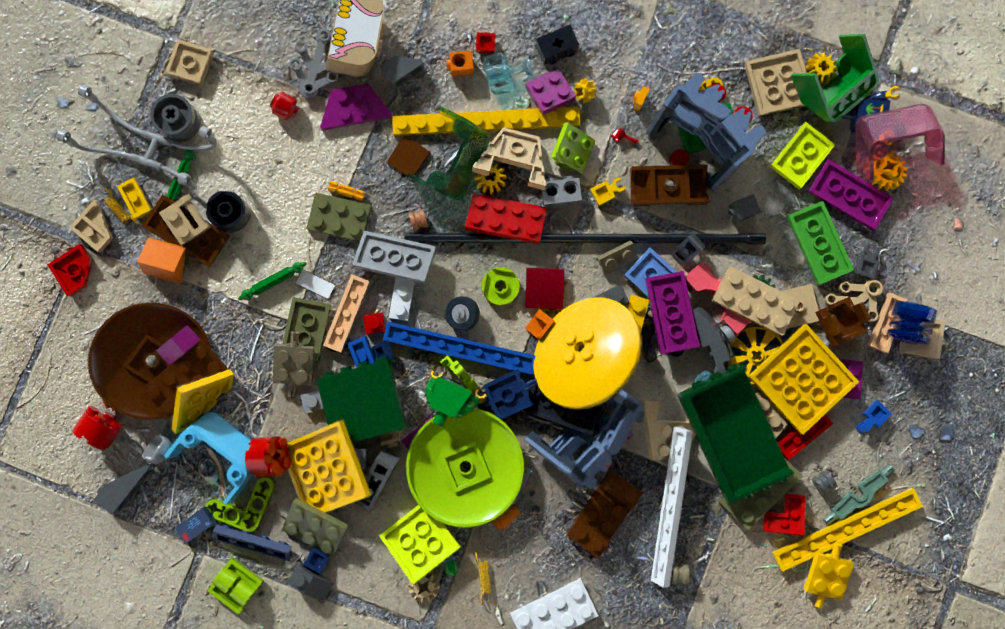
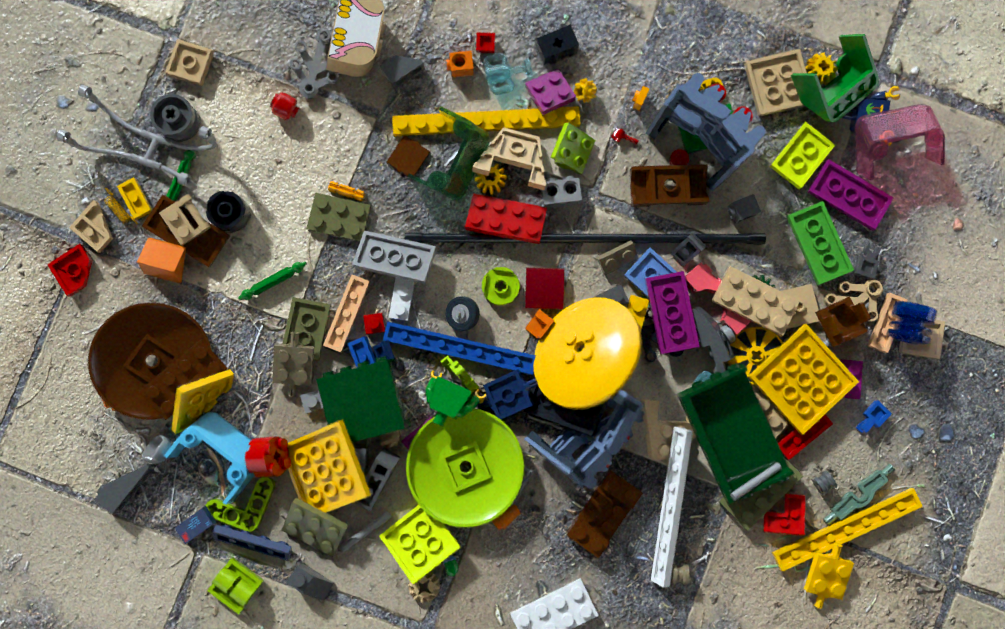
red brick [72,406,123,450] -> none
magenta slope [156,325,201,365] -> none
white sticker [296,270,335,298] -> none
dark blue plate [302,547,330,575] -> none
magenta wing [320,83,392,131] -> none
nougat wheel [409,209,429,232] -> none
yellow piece [475,552,491,604] -> none
yellow plate [589,177,626,207] -> none
yellow gear [864,149,908,191] -> none
none -> light grey bar [340,511,392,552]
none -> light grey bar [730,463,782,500]

